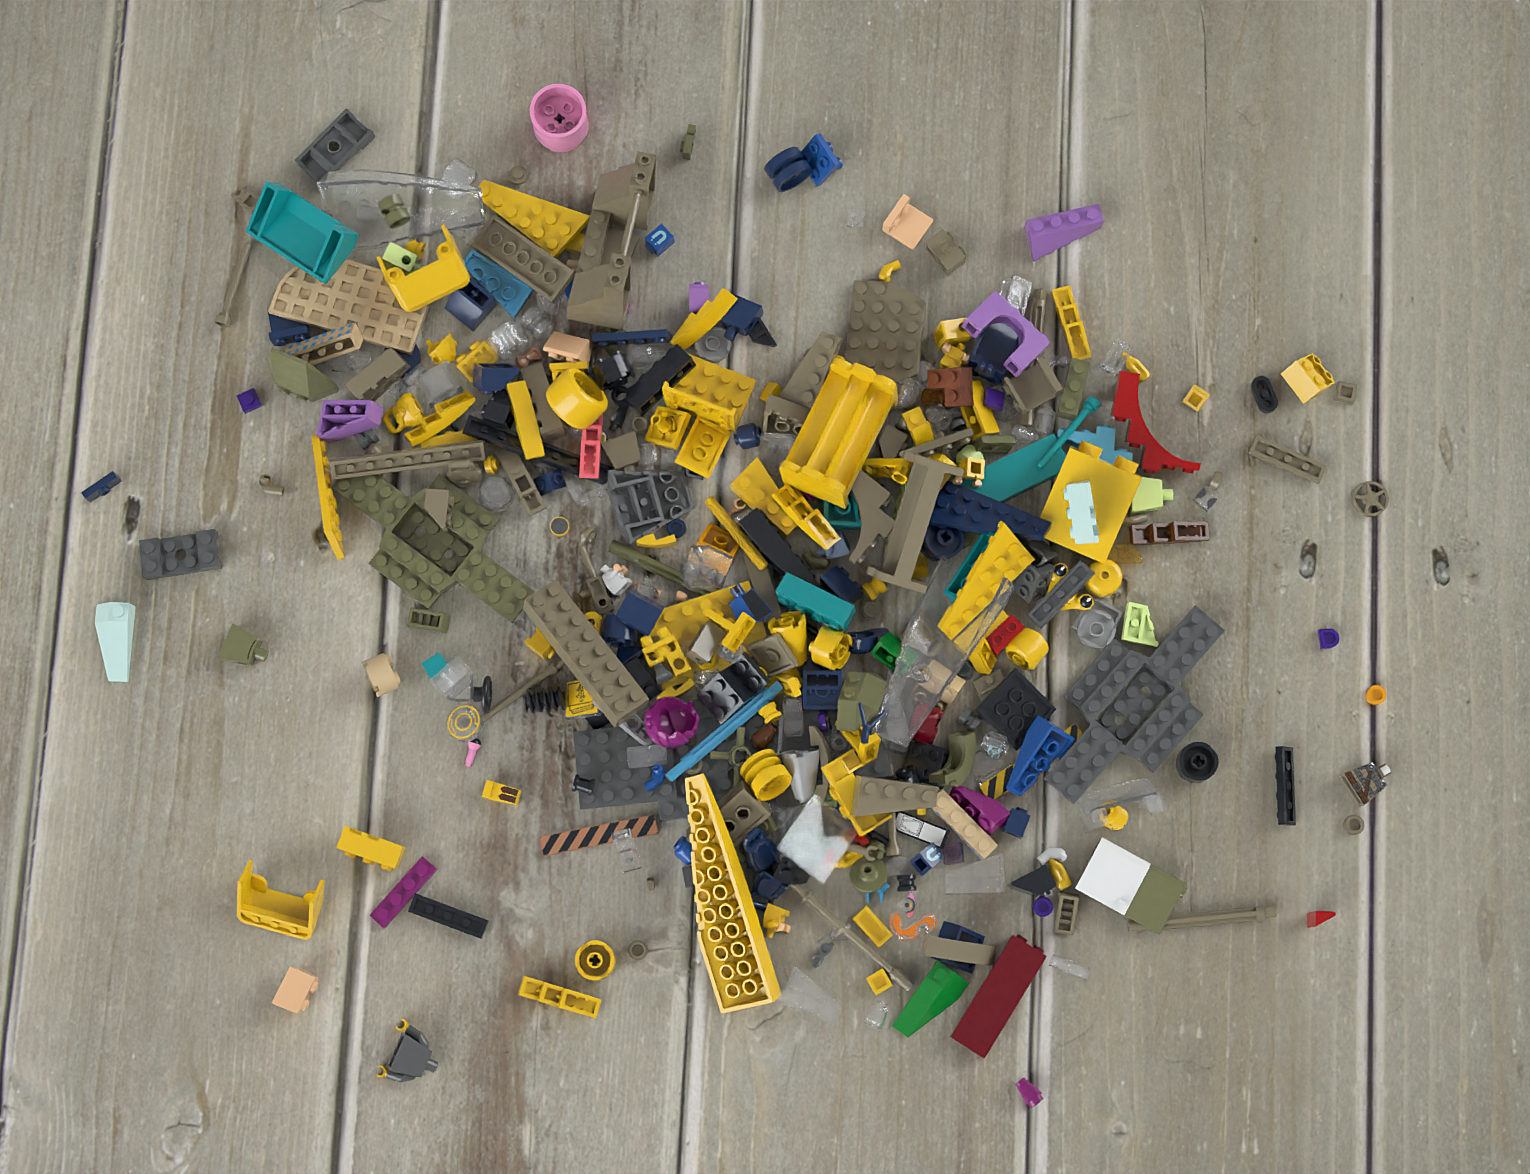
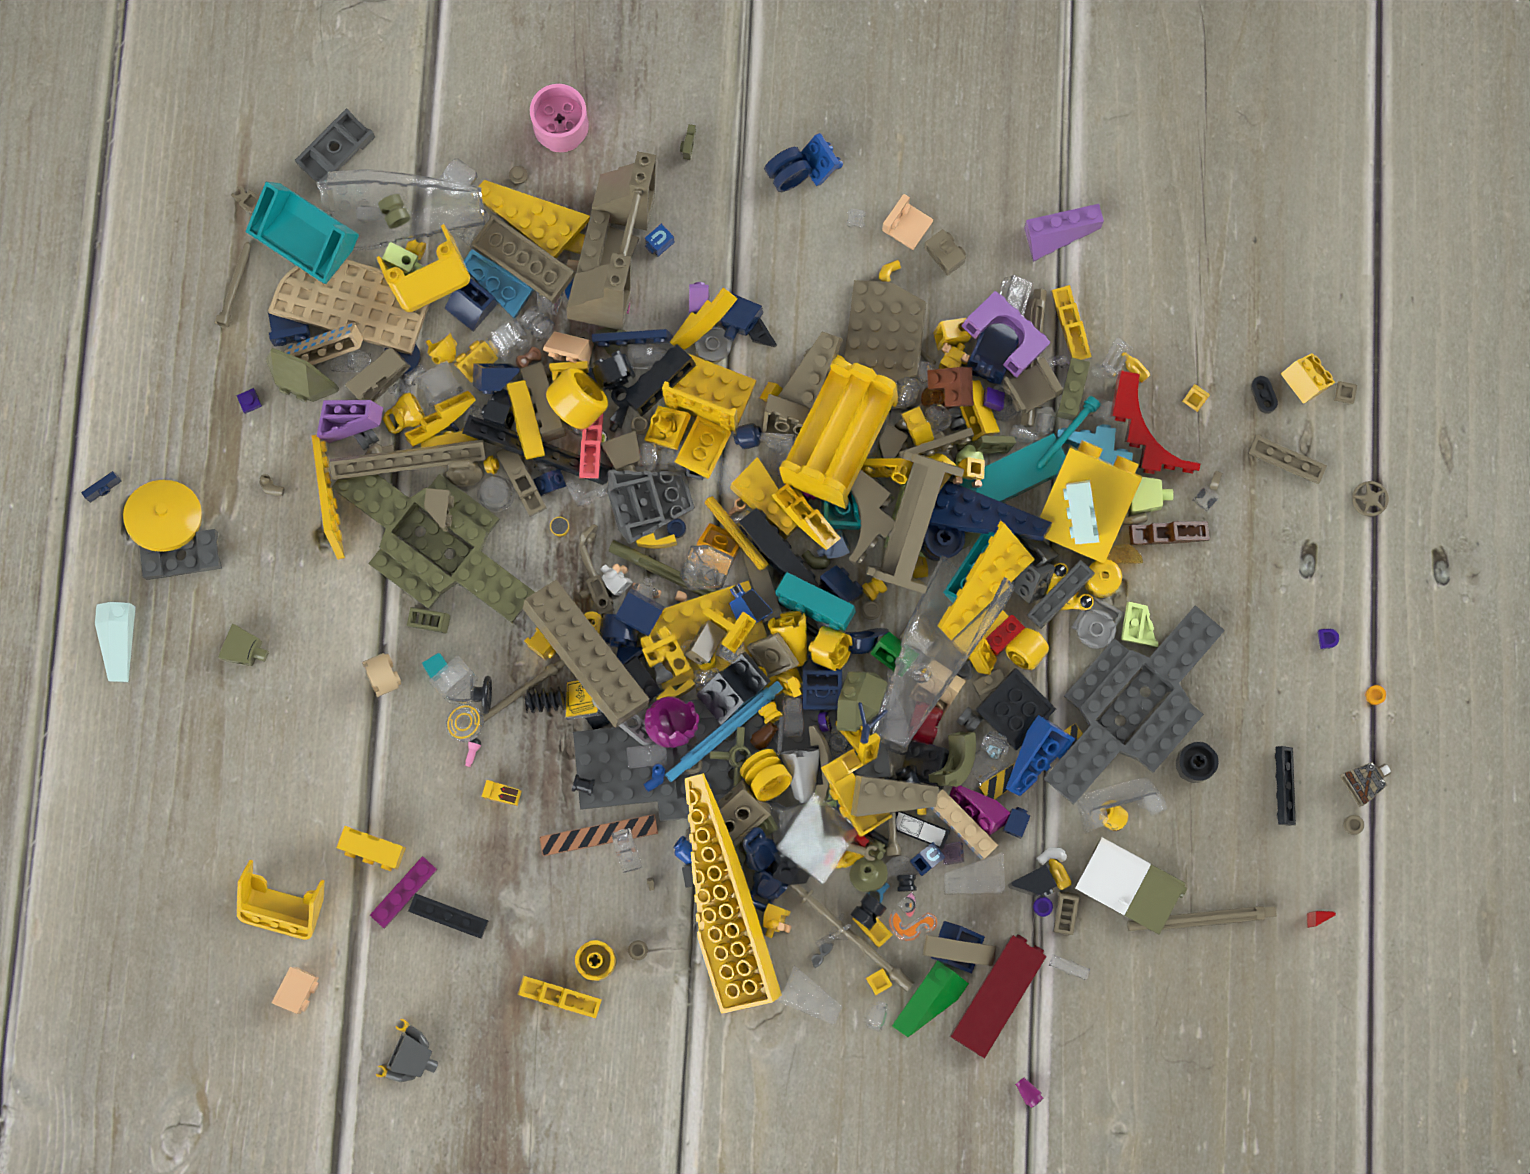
none -> yellow dish [123,480,202,552]
none -> black wheel [850,893,887,930]

